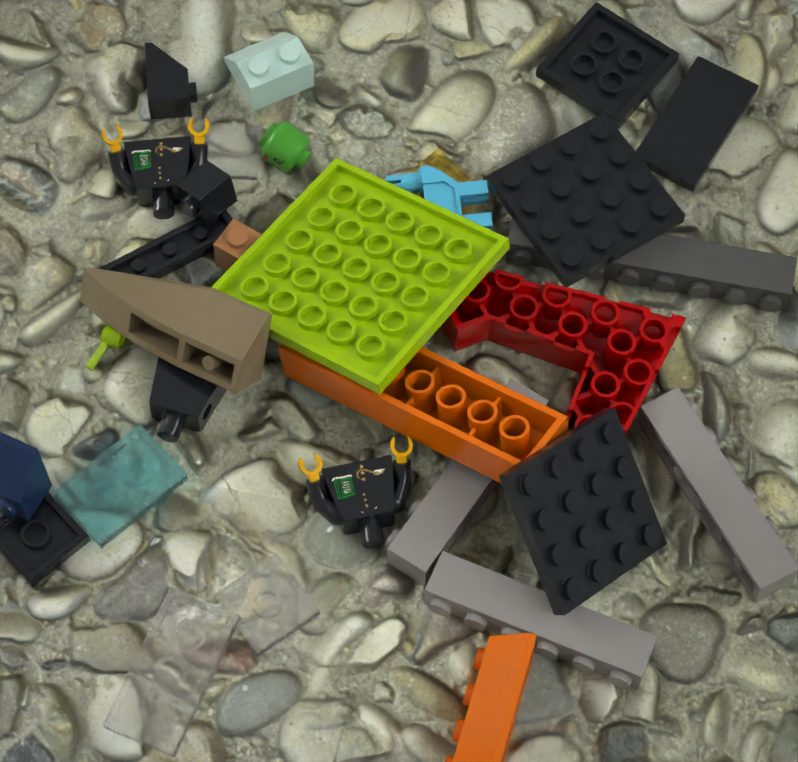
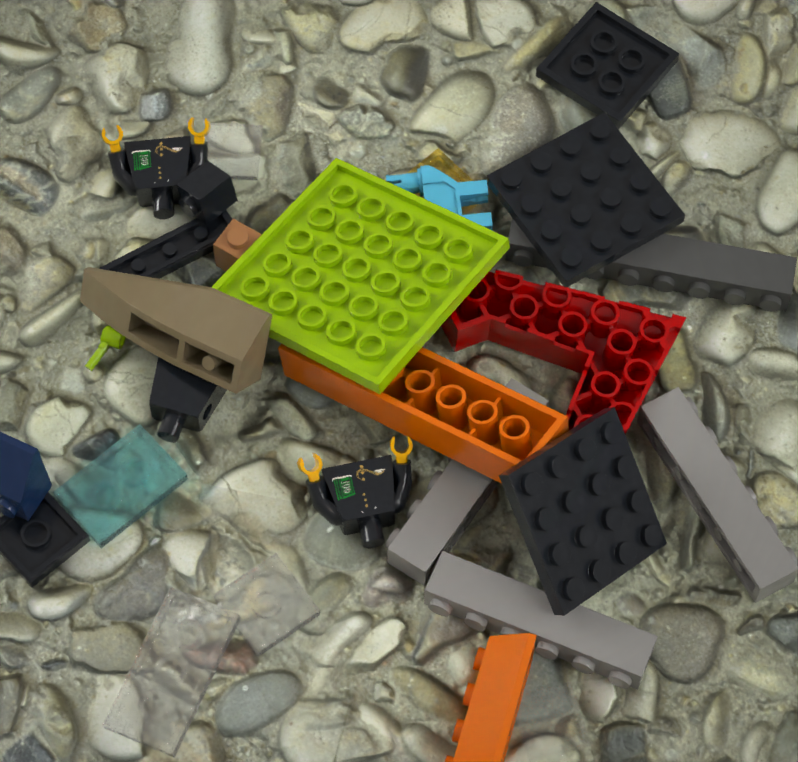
black slope [145,43,198,120] -> none
light aqua slope [224,32,315,112] -> none
bright green head [258,121,312,173] -> none
black tile [635,56,759,192] -> none

